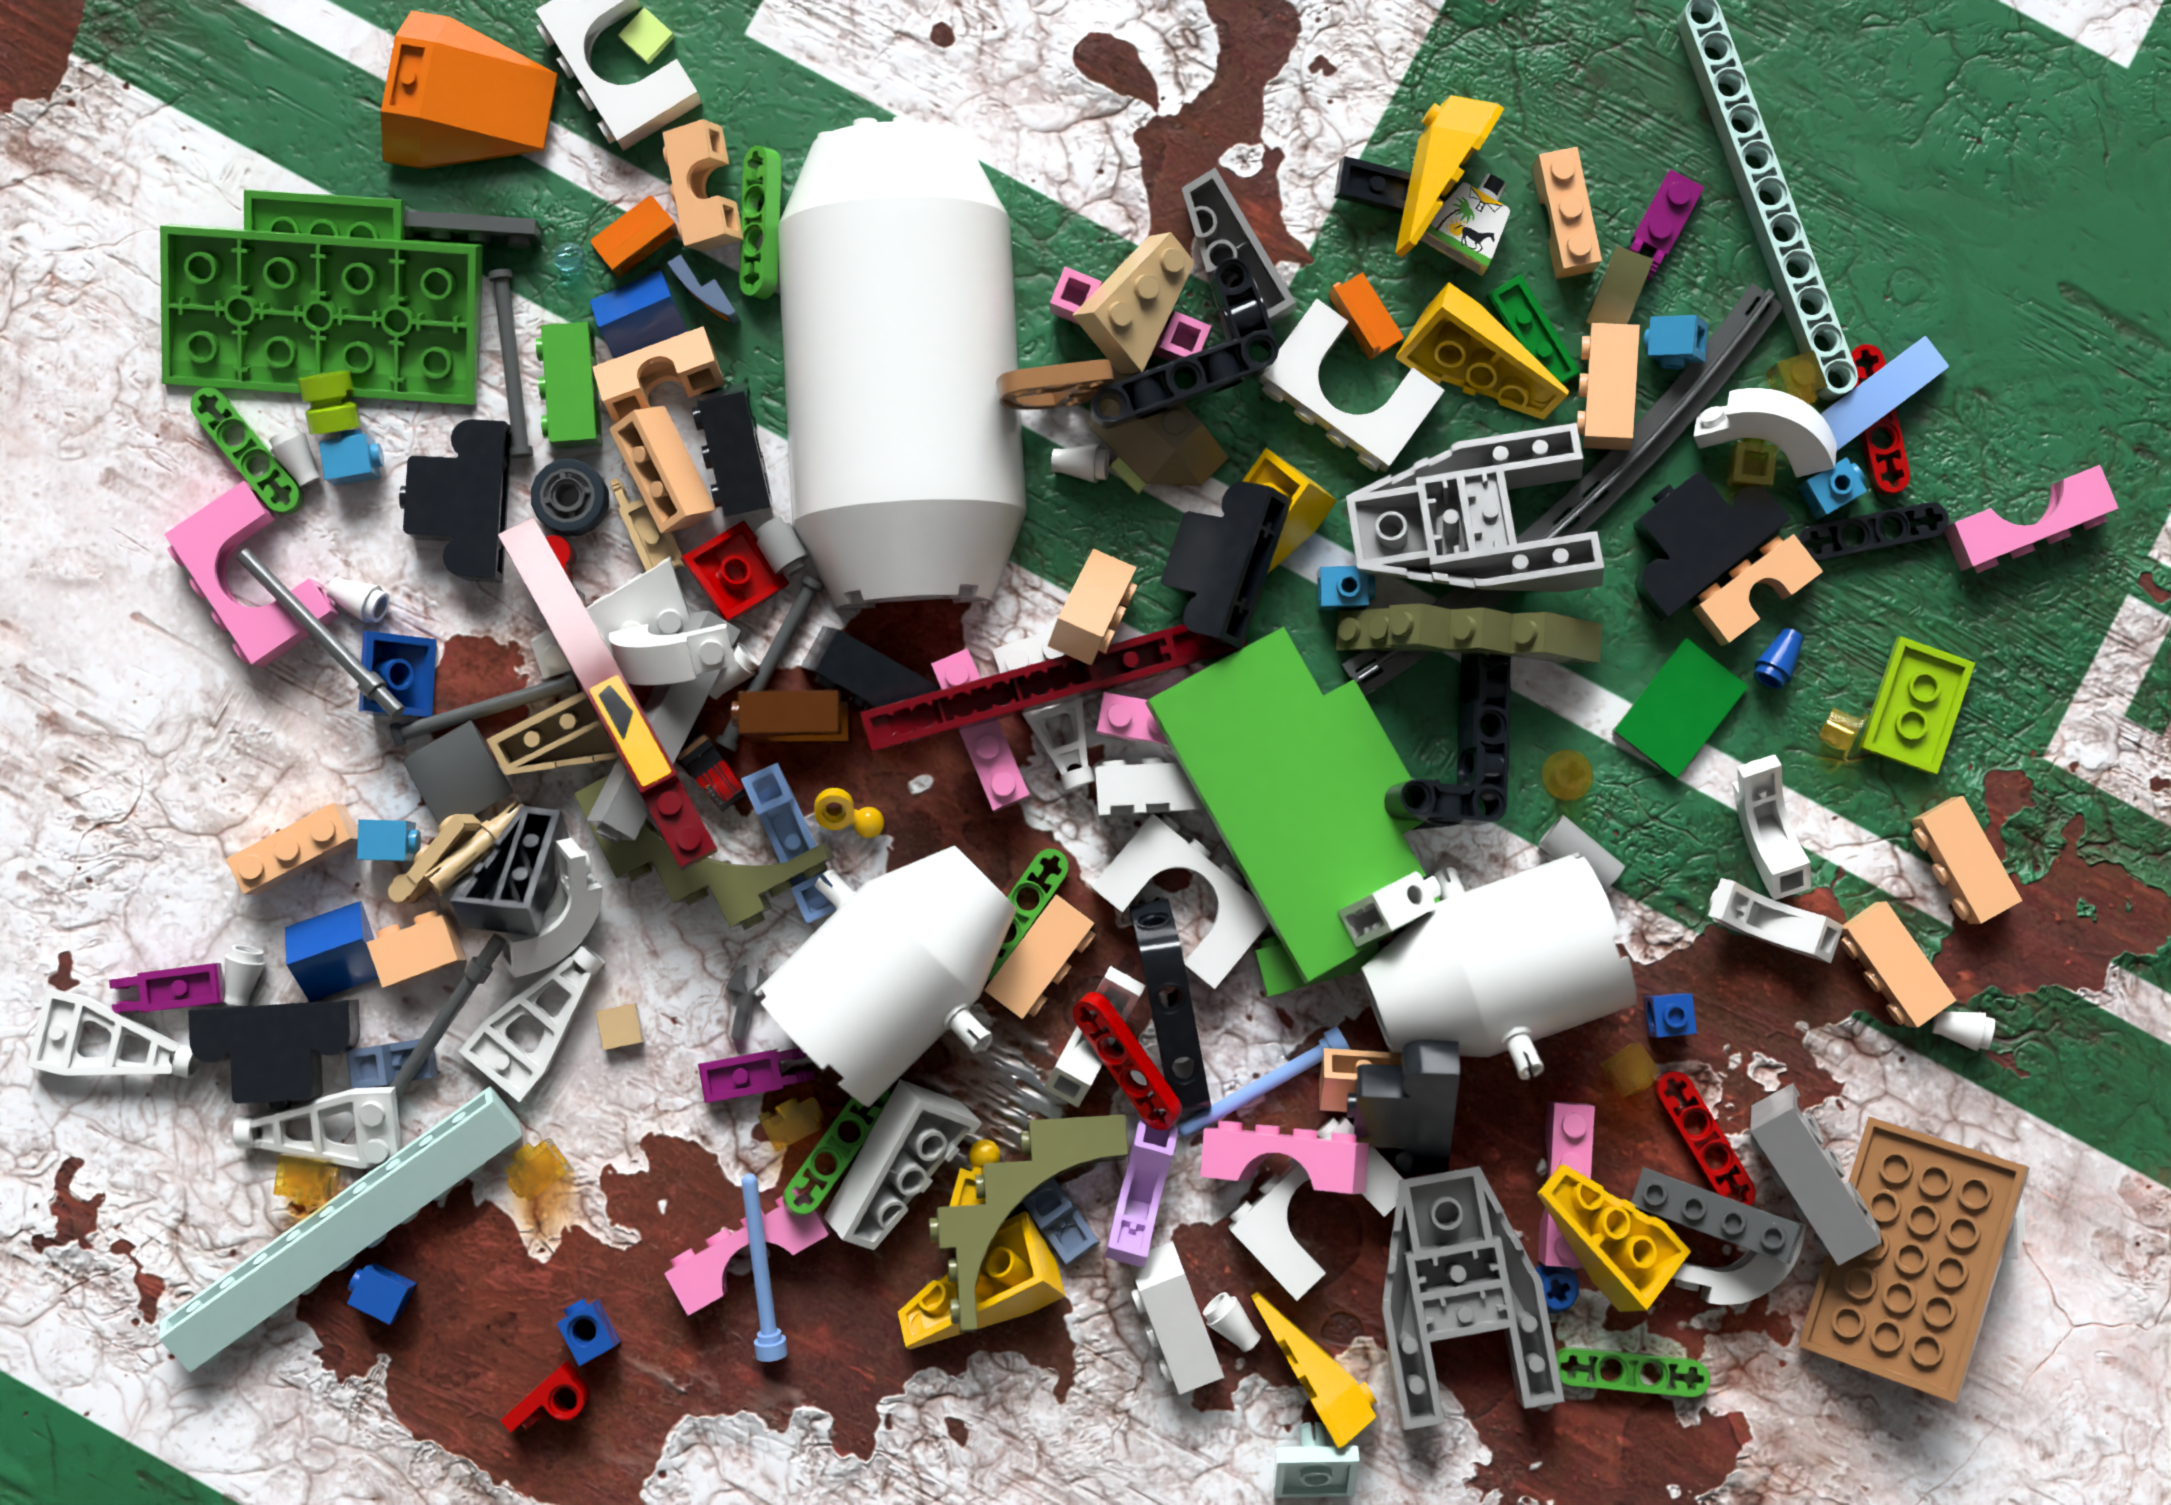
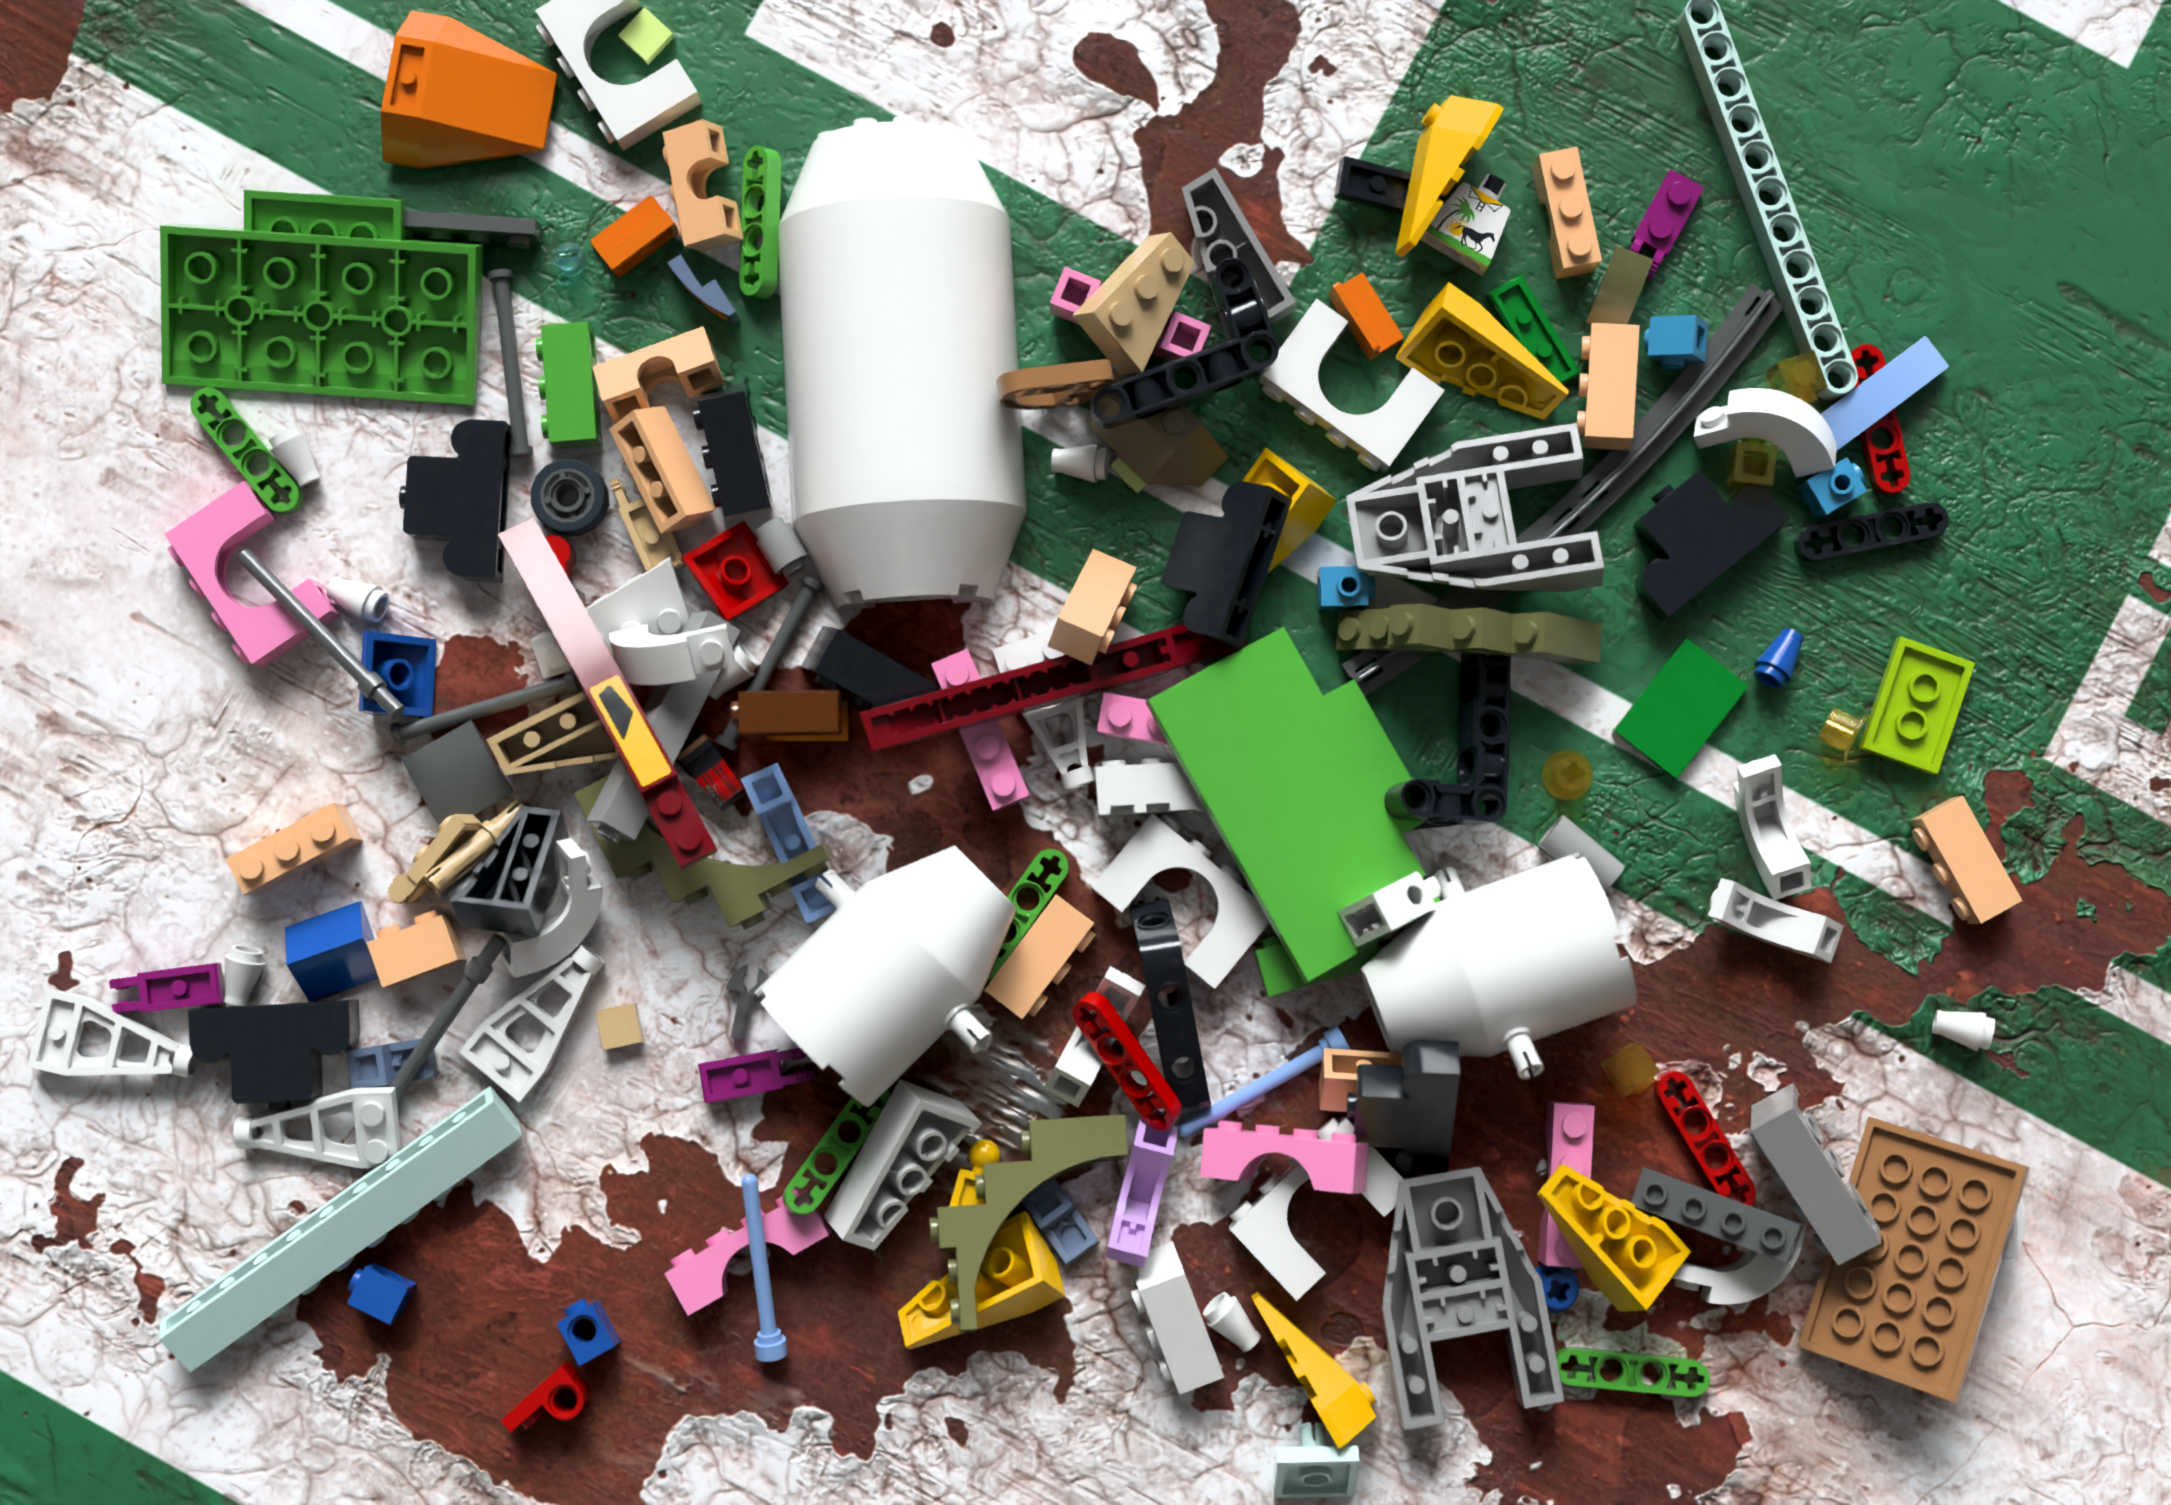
clear yellow brick [273,1153,340,1206] -> none
lime wheel [298,370,361,435] -> none
dark azure brick [319,430,385,486] -> none
dark azure brick [357,819,421,862] -> none
clear yellow brick [505,1138,574,1202] -> none
blue slope [590,270,689,359] -> none
clear yellow brick [758,1096,824,1152] -> none
yellow plate [814,788,884,838] -> none
blue brick [1643,993,1697,1037] -> none
light nougat arch [1692,534,1823,647] -> none
light nougat brick [1840,901,1957,1028] -> none
bright pink arch [1944,465,2119,574] -> none

